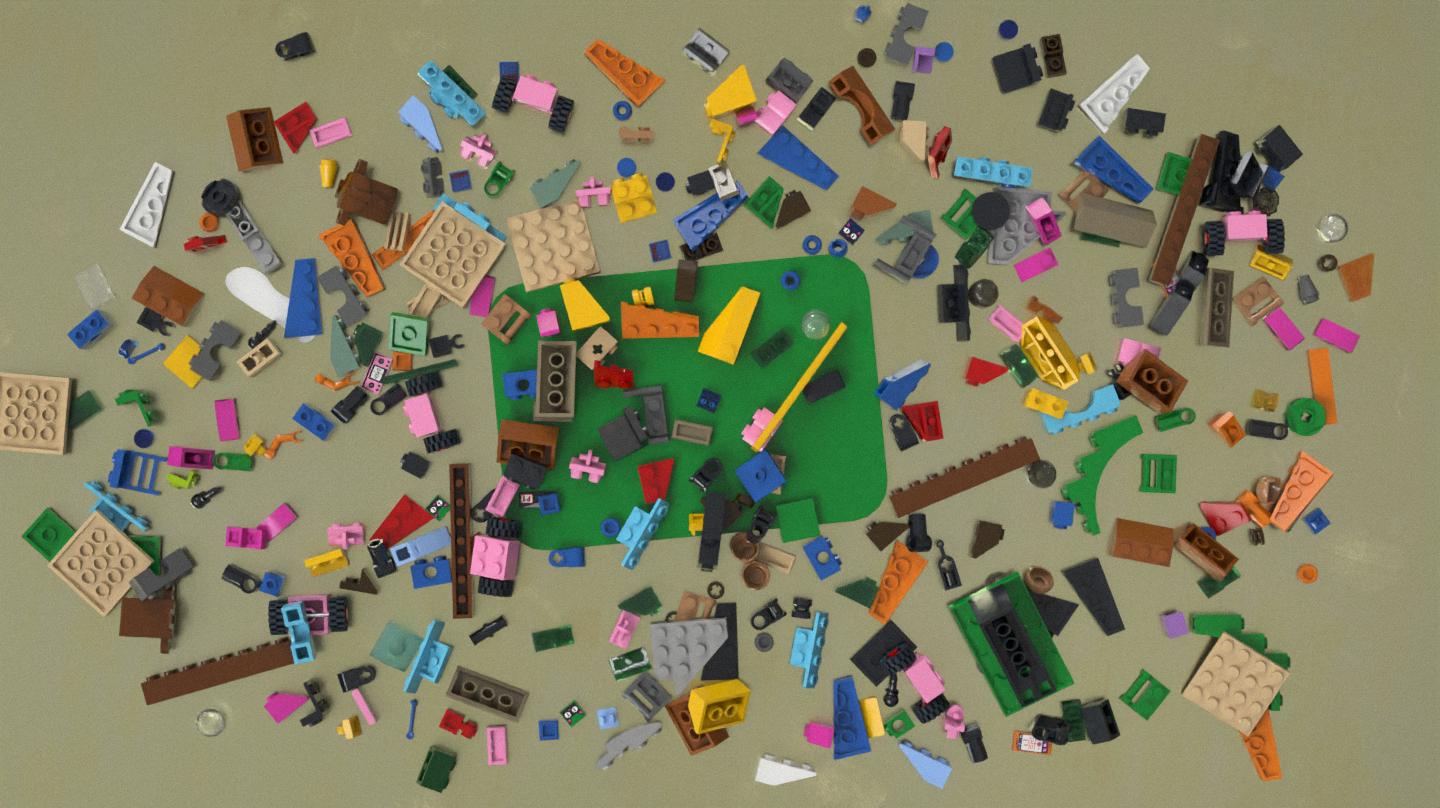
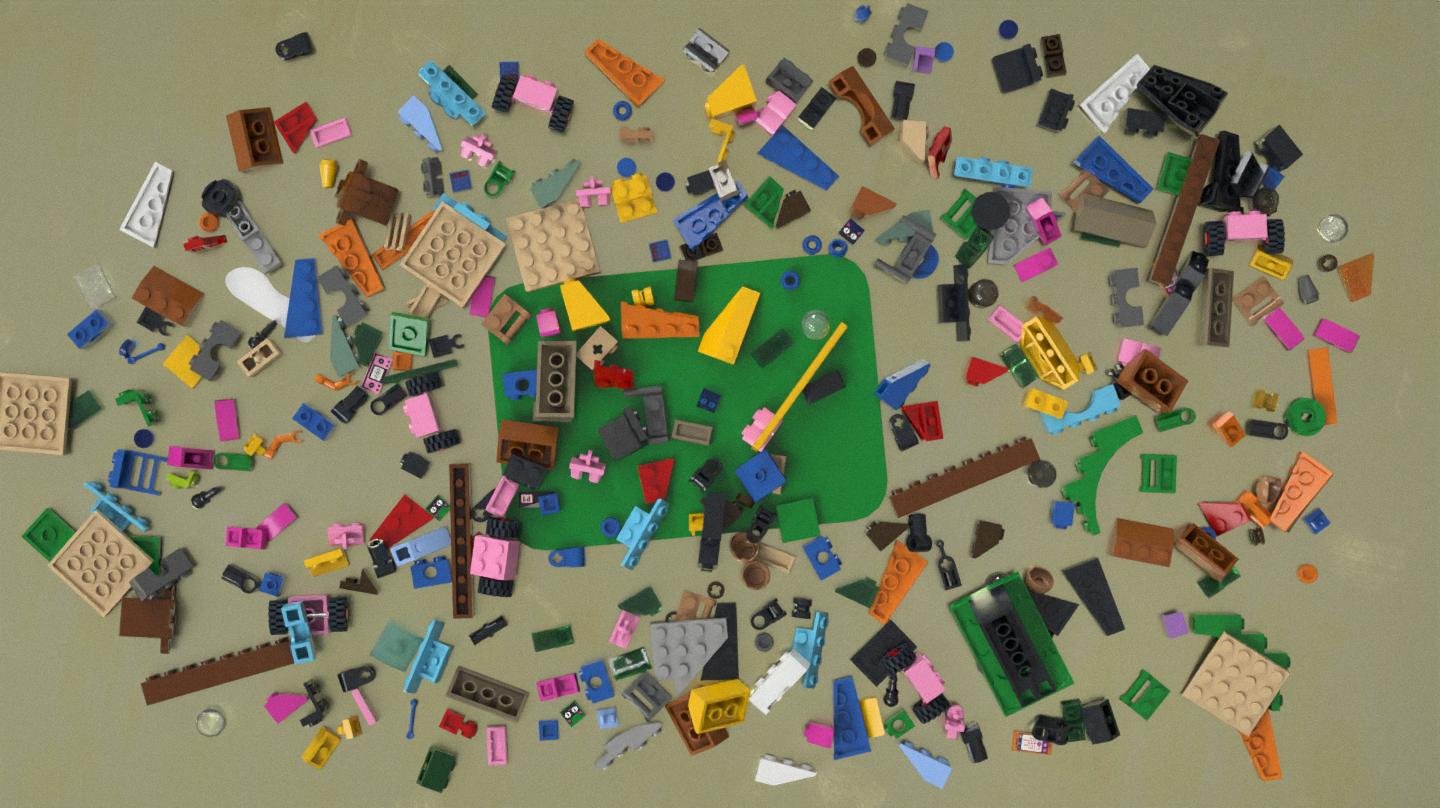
none -> yellow slope [302,726,342,770]
none -> dark pink slope [536,673,580,702]
none -> blue brick [579,659,615,704]
none -> white wedge [749,648,811,715]
none -> black wedge [1136,65,1228,138]

